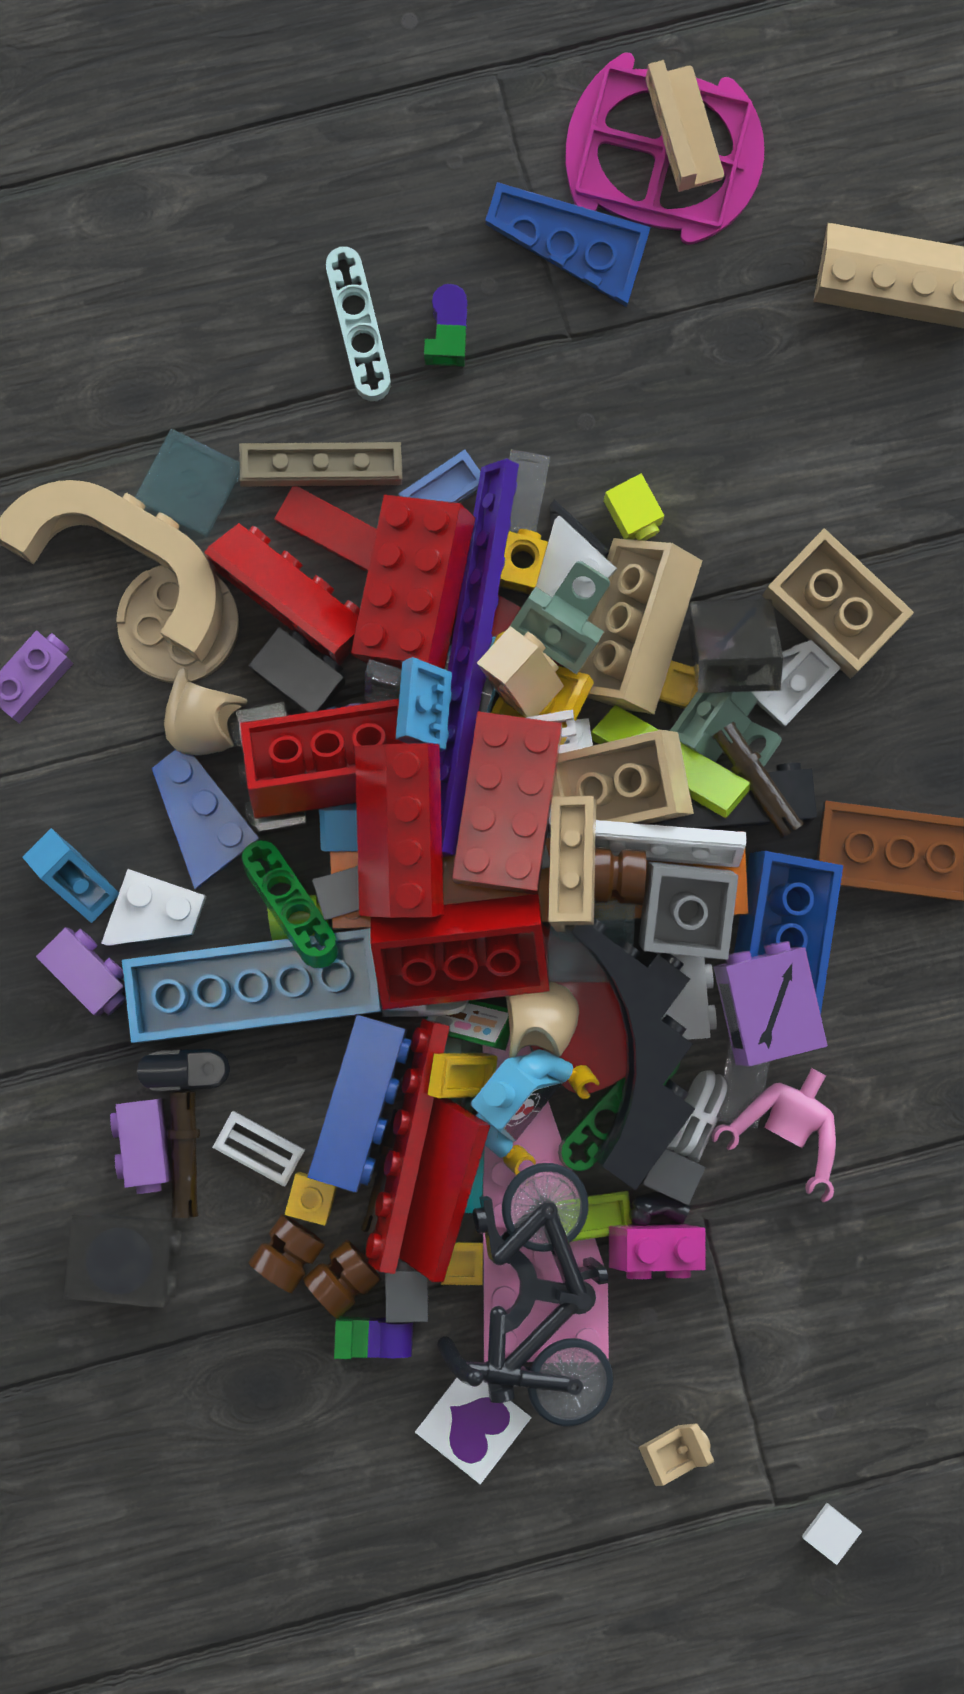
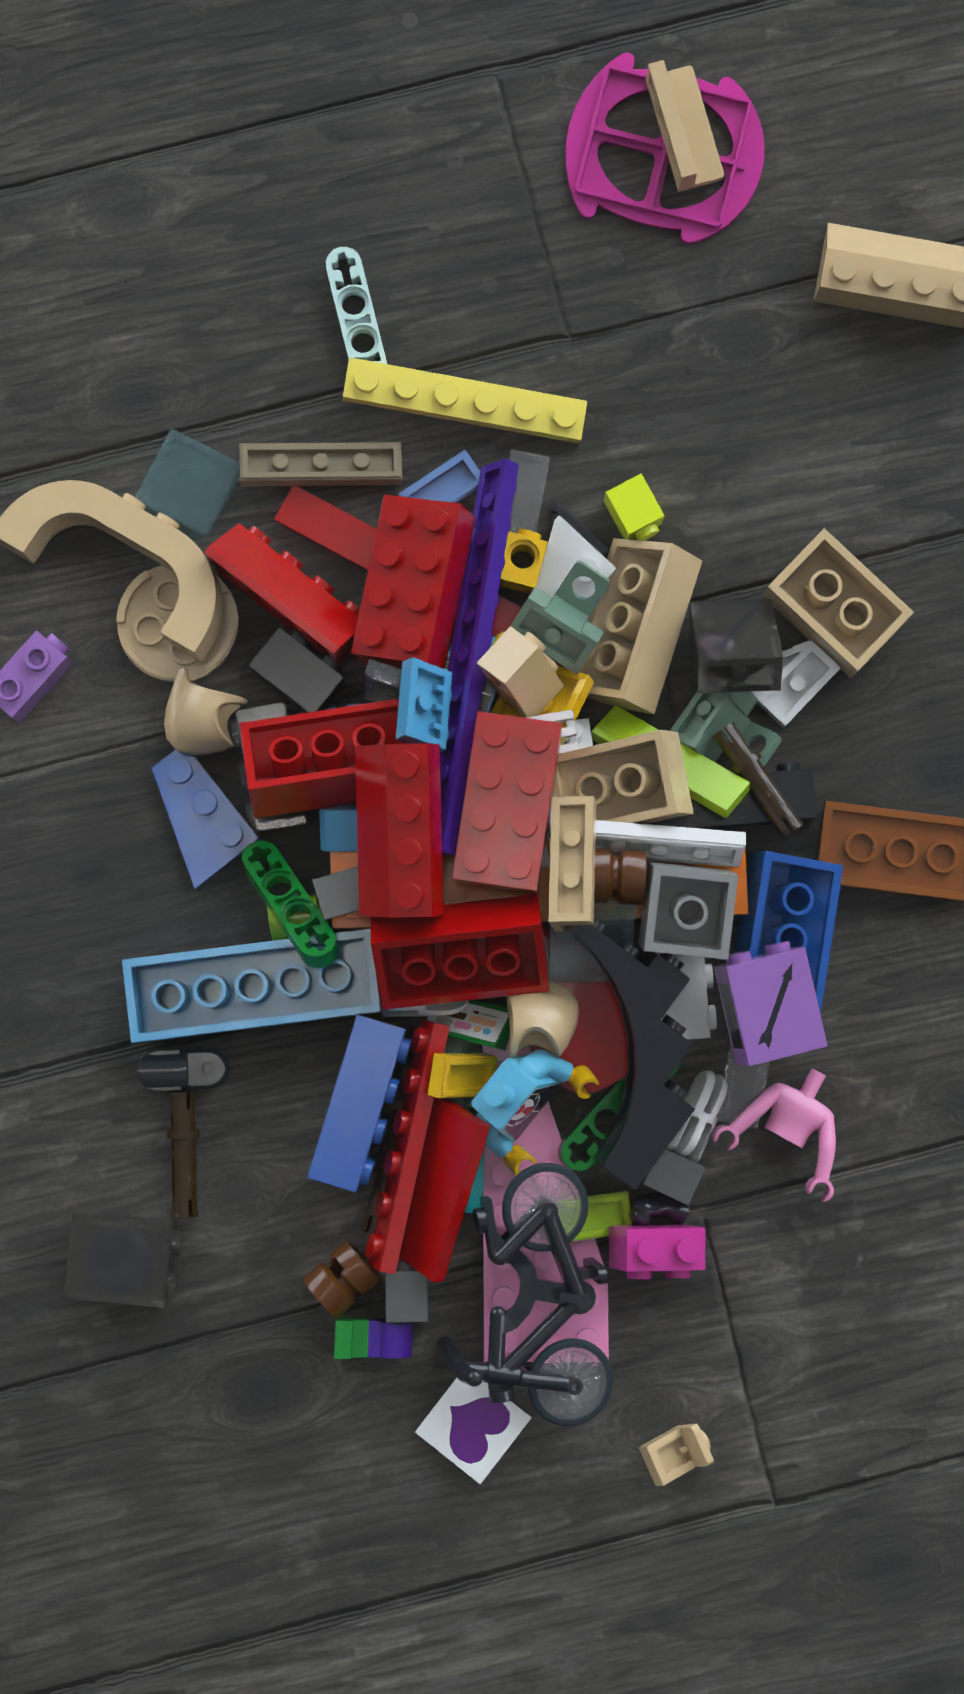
dark azure slope [22,828,119,923] -> none
medium lavender brick [36,927,126,1016] -> none
white wing [101,869,207,946] -> none
medium lavender brick [110,1098,171,1194] -> none
white tile [212,1111,305,1187] -> none
reddish brown wheel [248,1214,326,1293] -> none
yellow brick [285,1172,337,1226] -> none
leg [424,284,467,367] -> none
yellow tile [441,1242,483,1285] -> none
blue wing [485,182,651,307] -> none
yellow tile [659,660,707,709] -> none
white tile [802,1503,862,1565] -> none
none -> light yellow plate [342,357,587,444]

